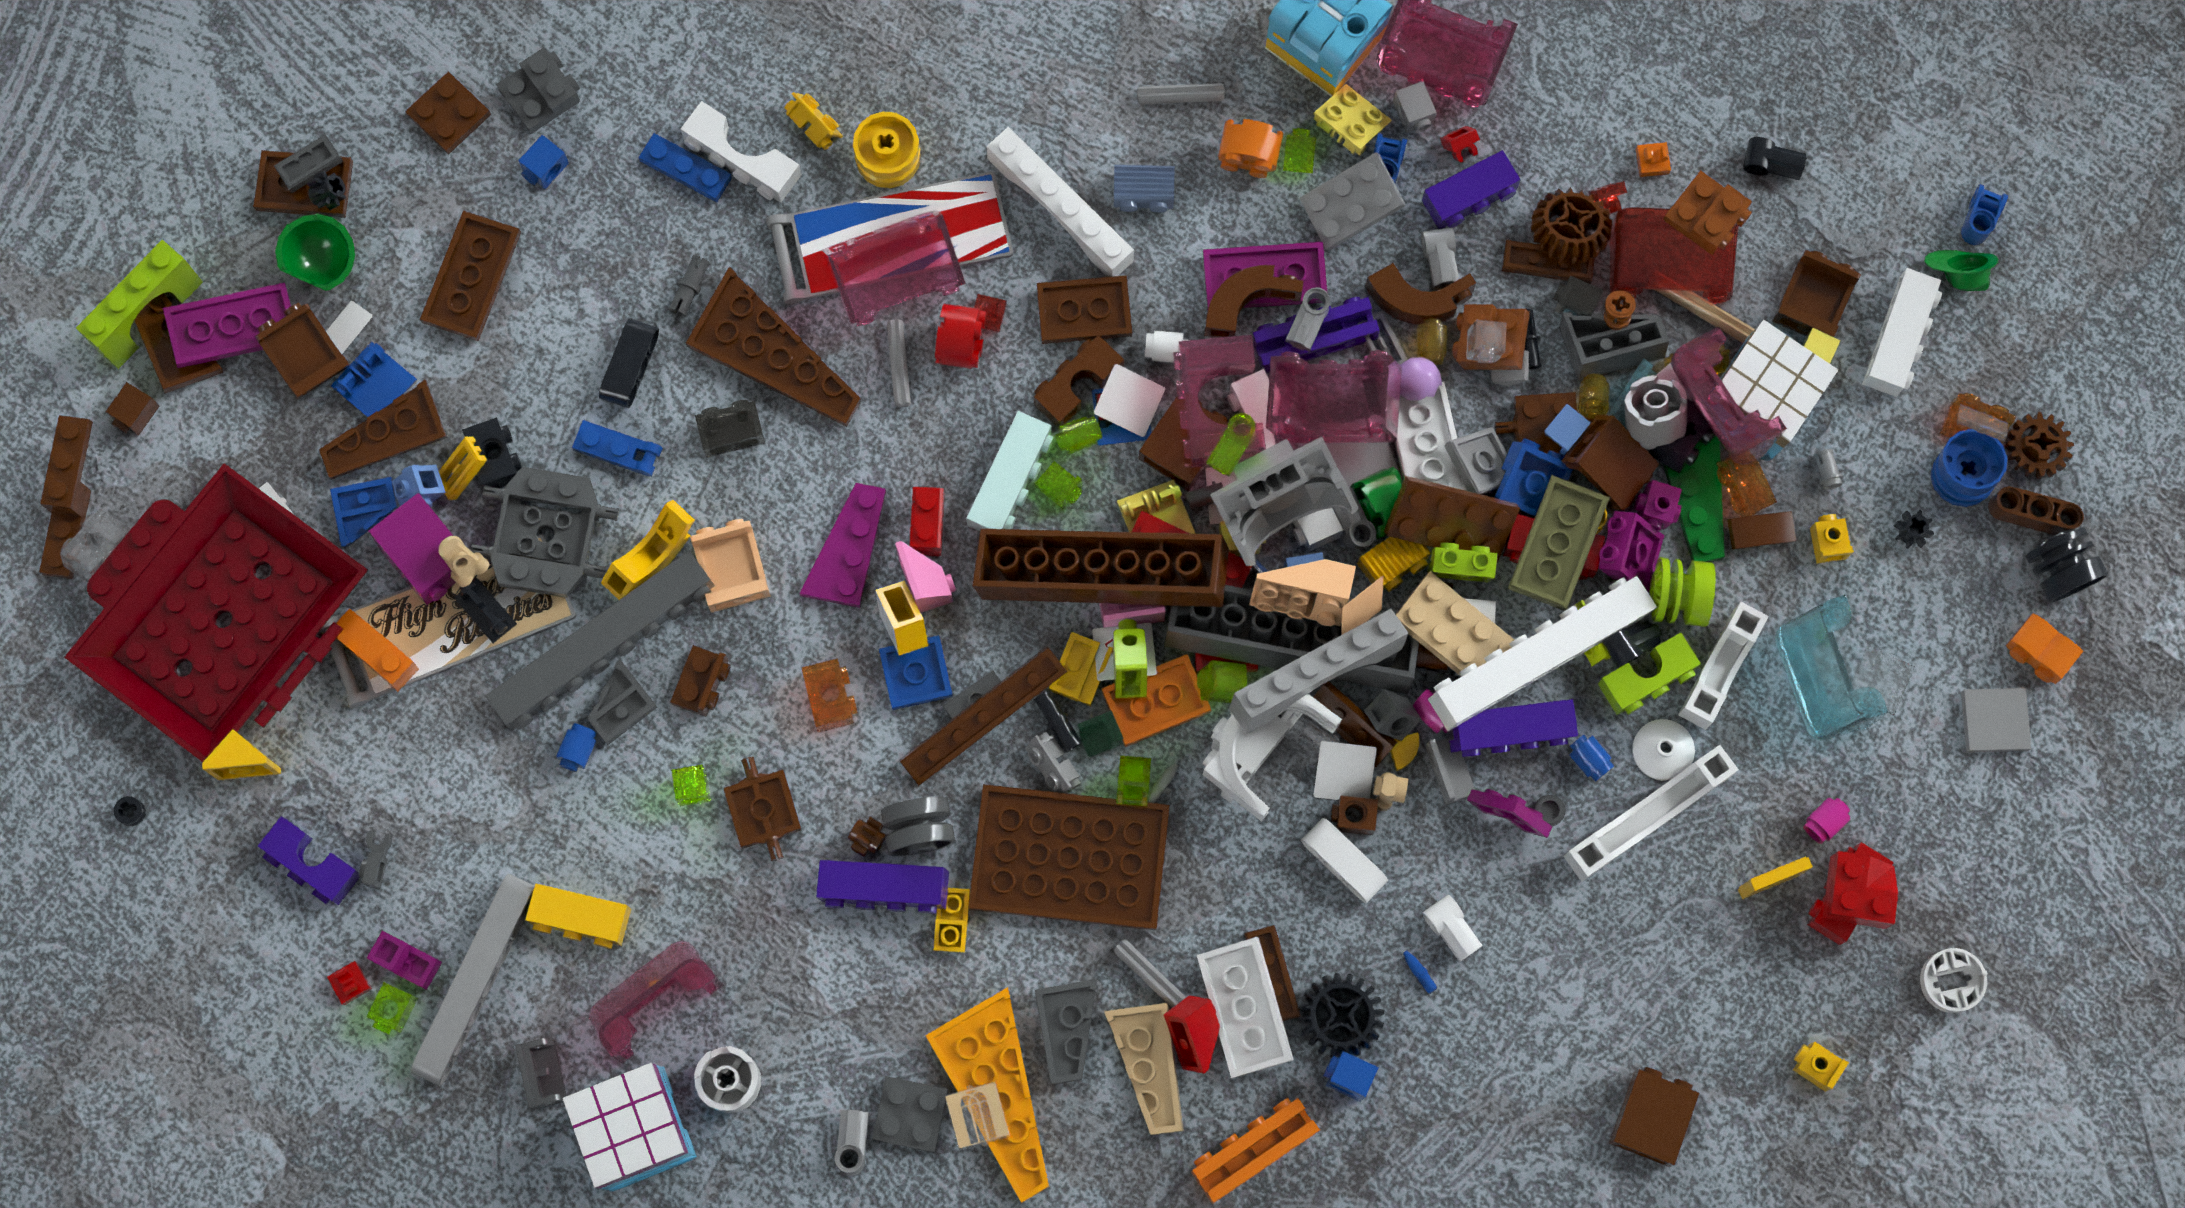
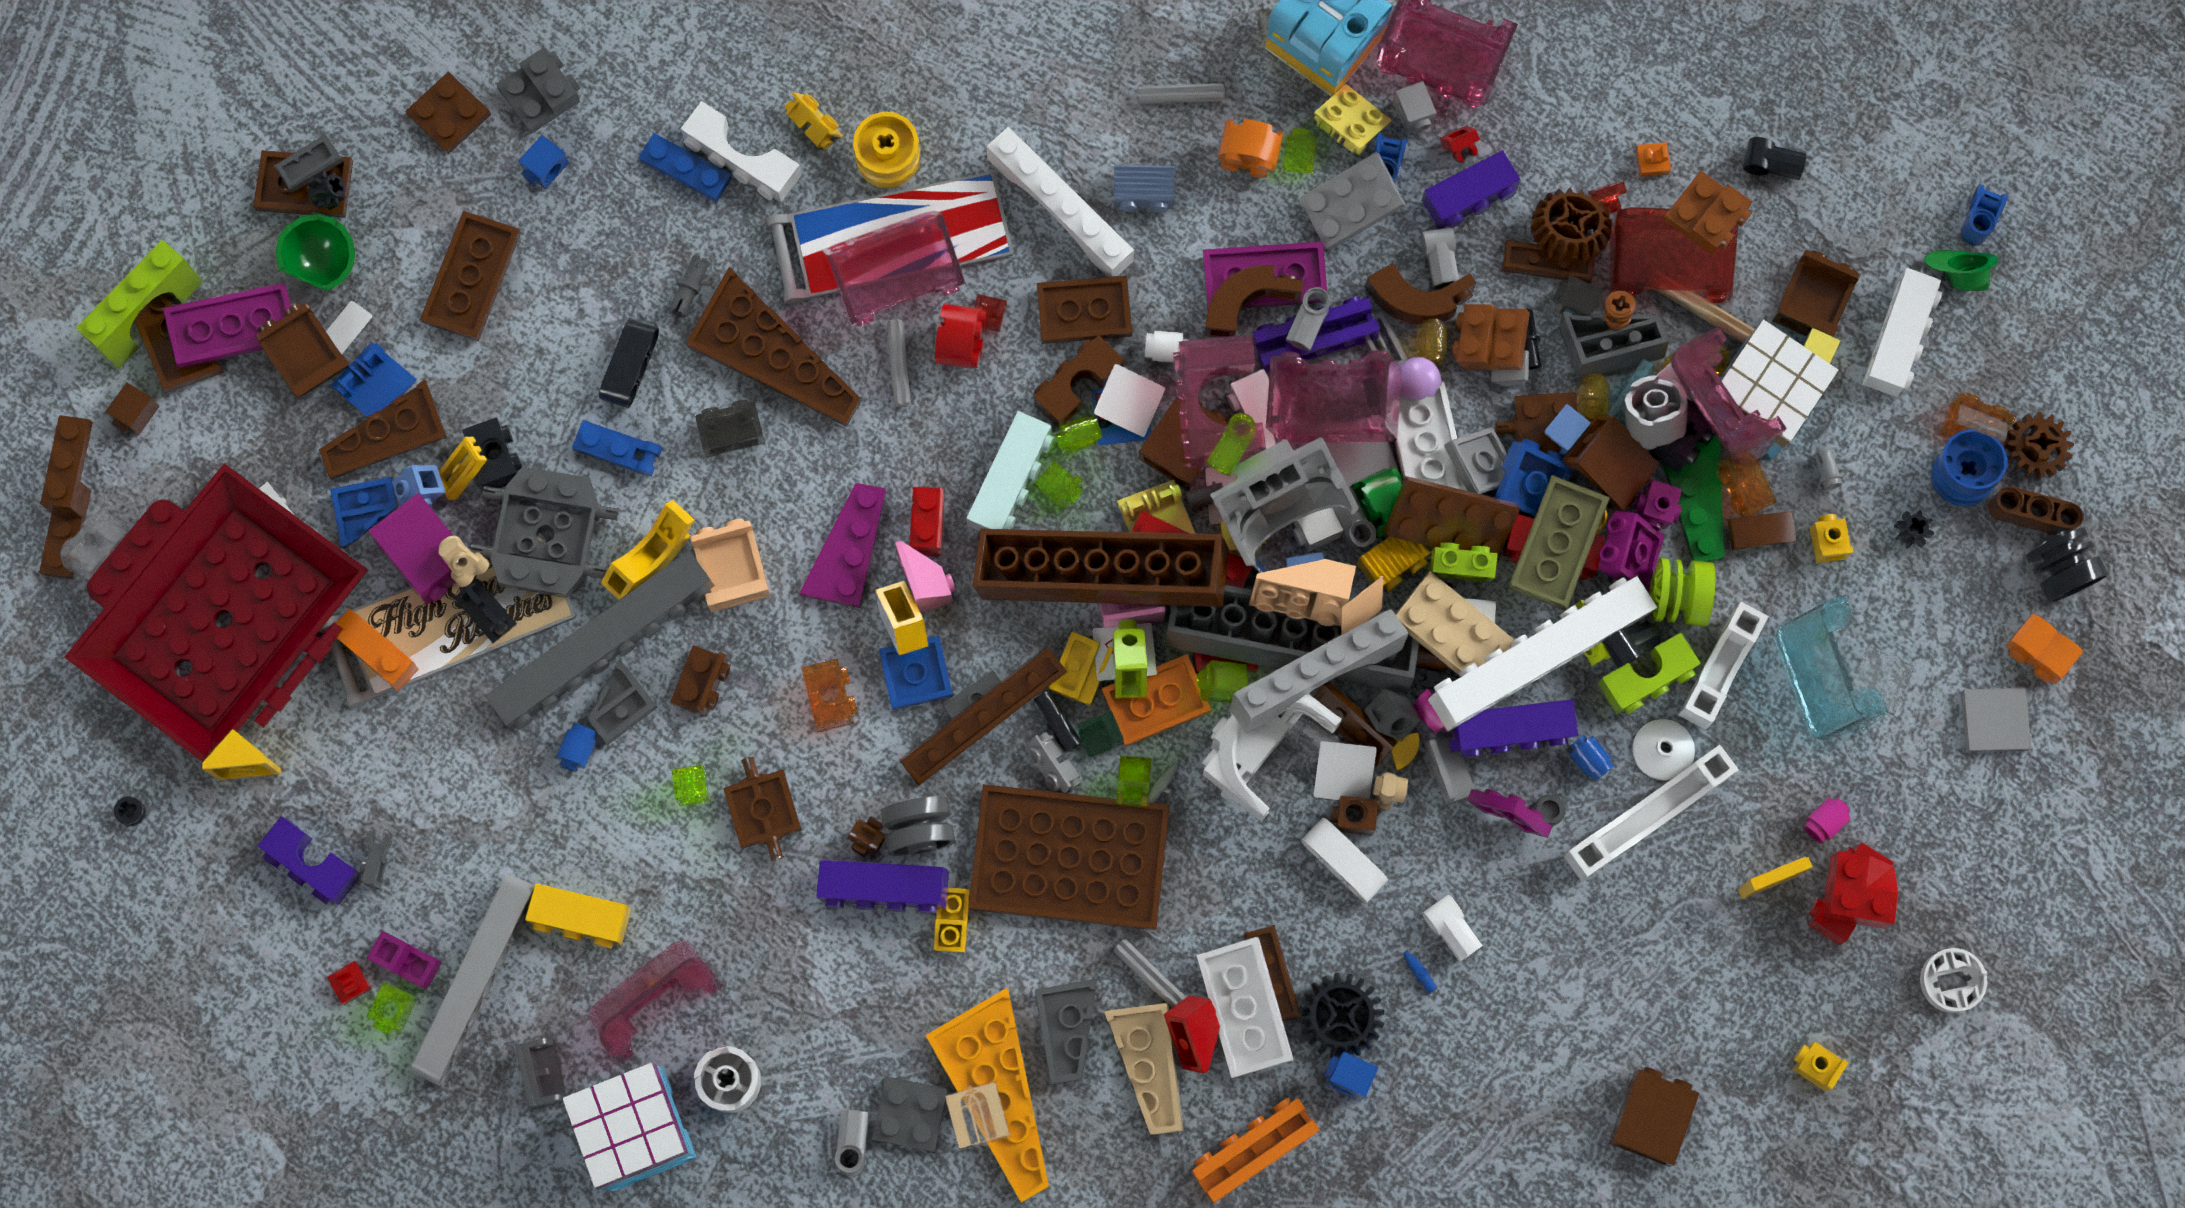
clear brick [1466,320,1507,363] -> none

